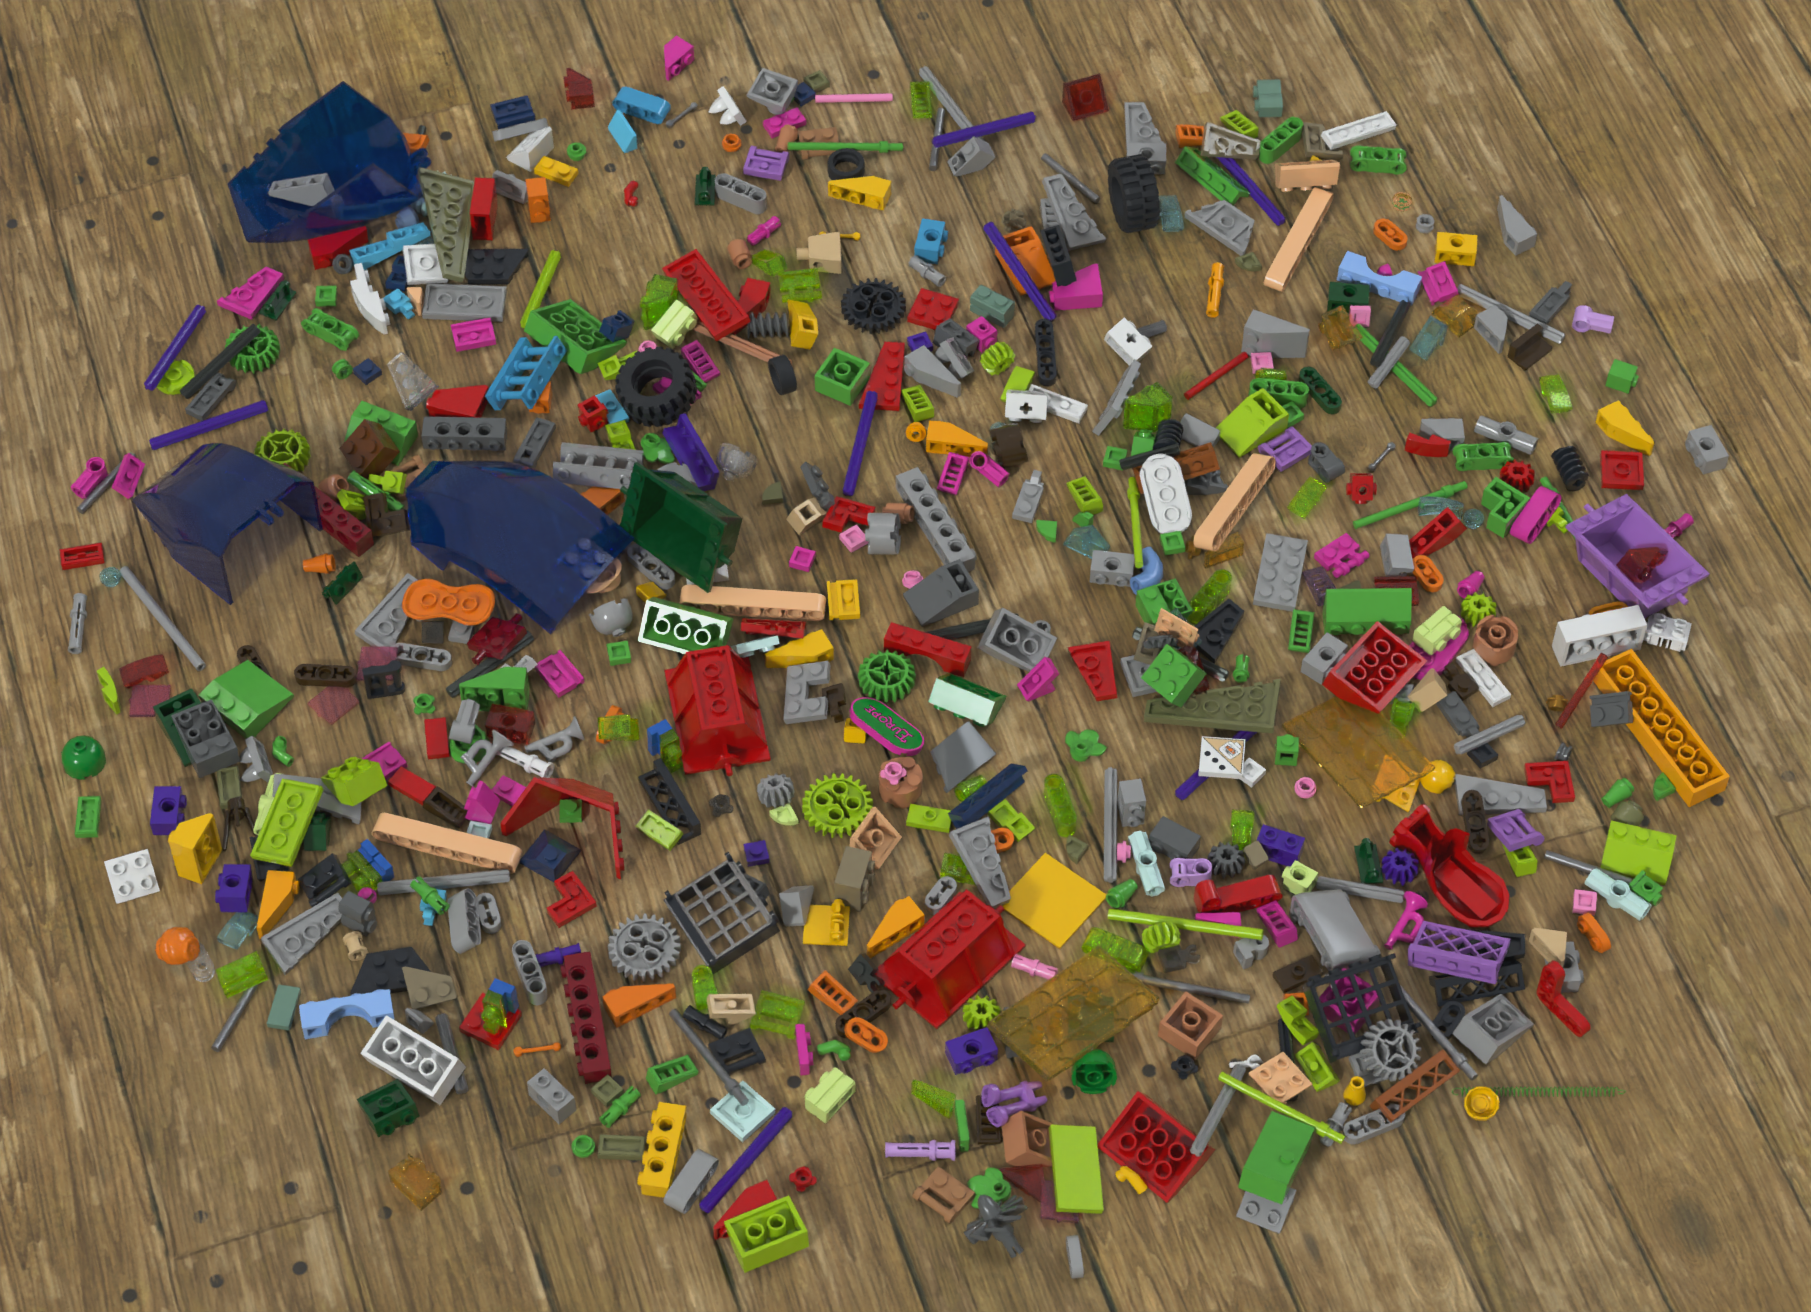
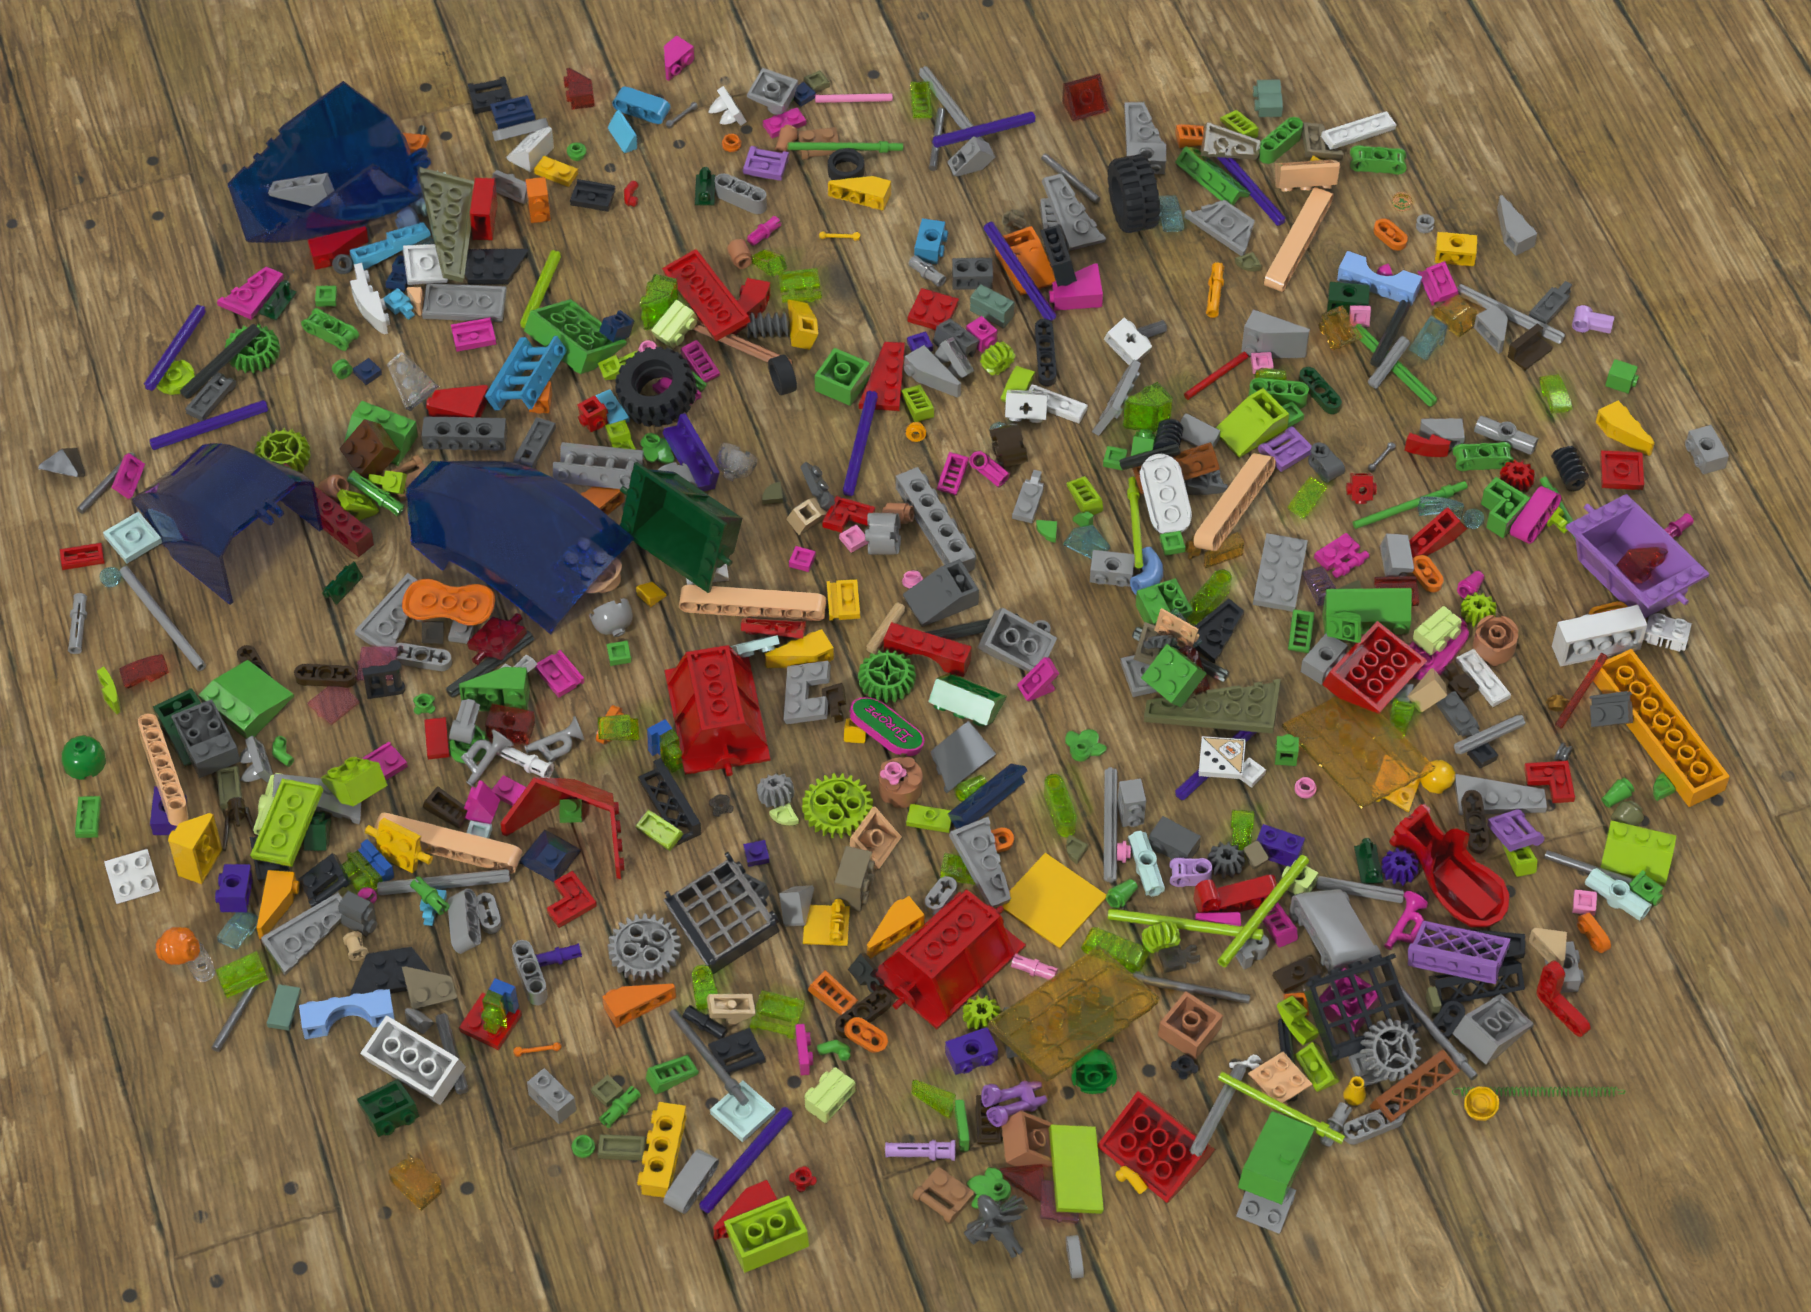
dark pink piece [71,457,108,499] -> none
clear pink piece [129,685,171,717] -> none
orange cone [303,553,336,574] -> none
dark brown plate [363,493,410,538] -> none
red tile [388,766,436,805] -> none
dark red brick [560,951,612,1084] -> none
light grey beam [627,544,675,590] -> none
bright green slope [638,597,733,654] -> none
tan torso [797,232,841,274] -> none
black gear [841,278,906,334] -> none
light orange slope [926,420,988,459] -> none
lime slope [988,799,1035,842] -> none
red wing [1067,641,1118,701] -> none
bright green pin [1233,654,1250,683] -> none
none -> slope [38,448,85,477]
none -> light aqua plate [103,511,162,564]
none -> light nougat beam [138,714,188,826]
none -> yellow plate [365,818,433,873]
none -> black plate [467,76,512,114]
none -> black plate [570,179,616,212]
none -> tan axle [866,602,905,654]
none -> dark grey brick [952,258,993,290]
none -> lime piece [1217,855,1309,967]
none -> bright green slope [1327,611,1361,643]
none -> olive tile [1425,987,1442,1018]

